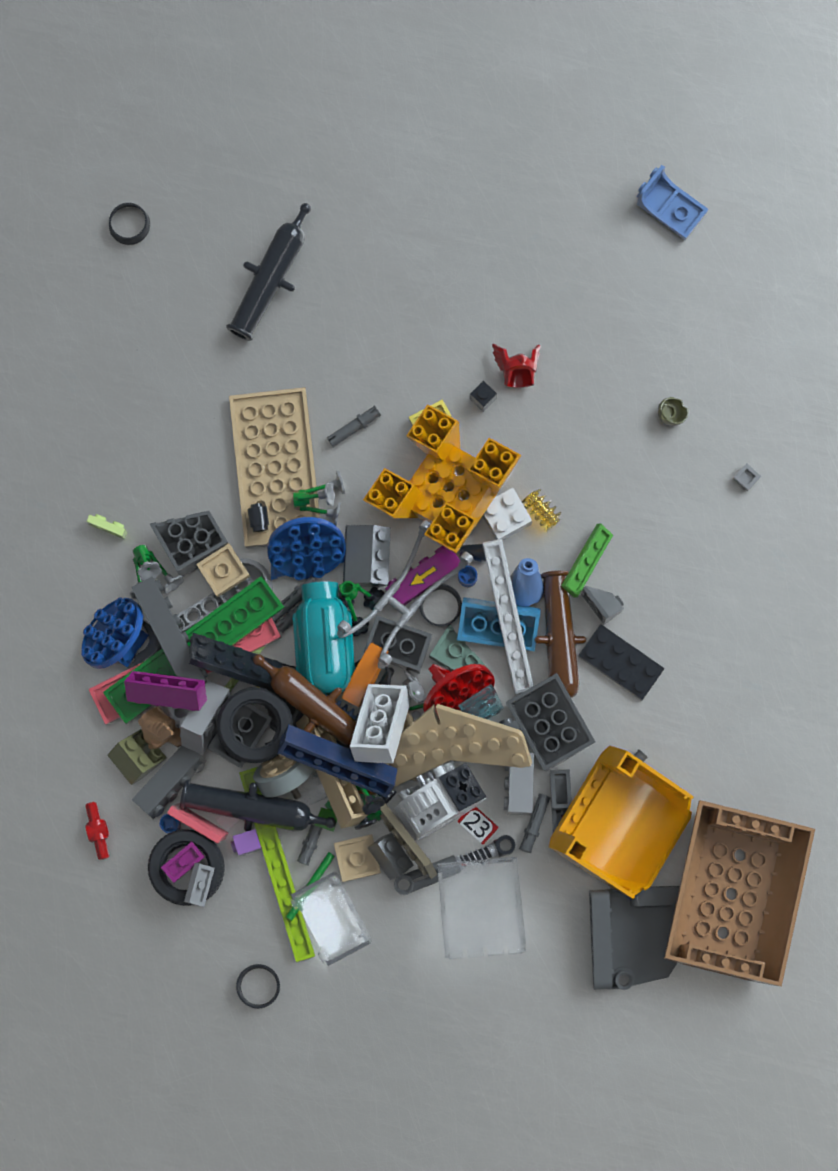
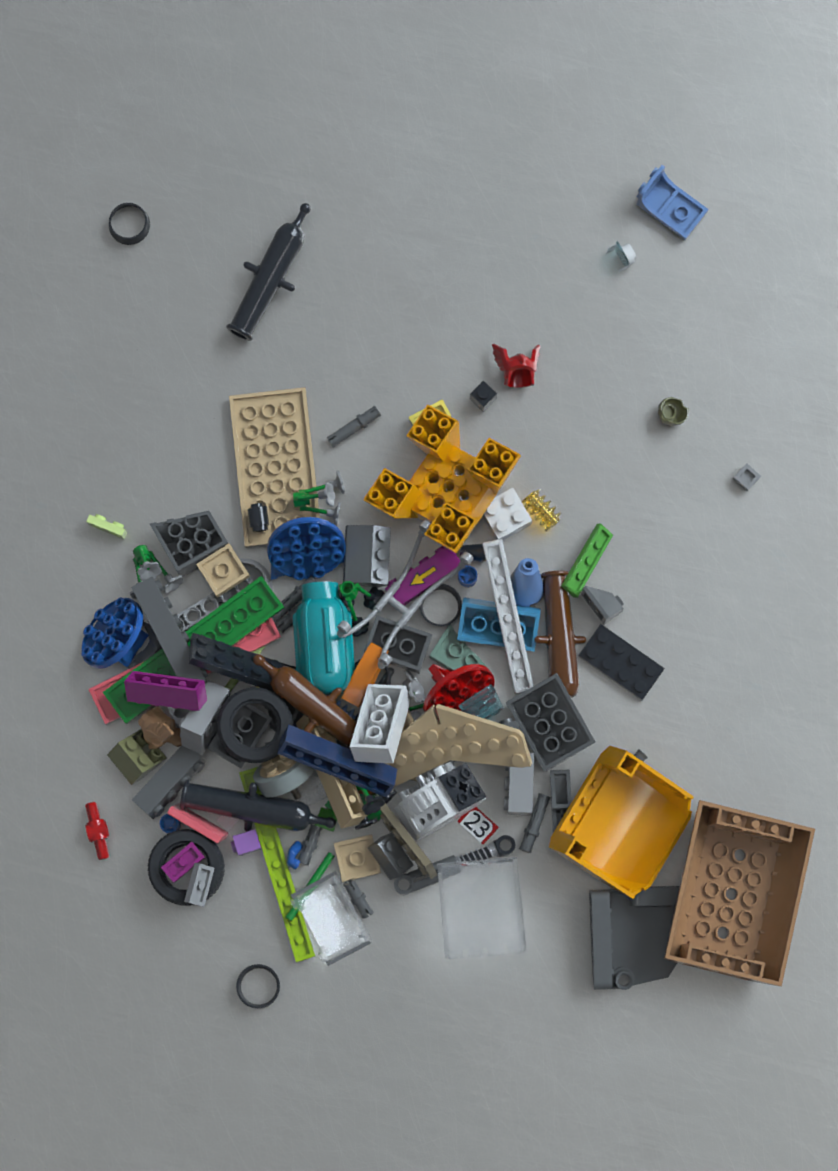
none -> blue arm [286,841,303,870]
none -> dark grey pin [343,878,373,919]
none -> piece [606,241,636,272]

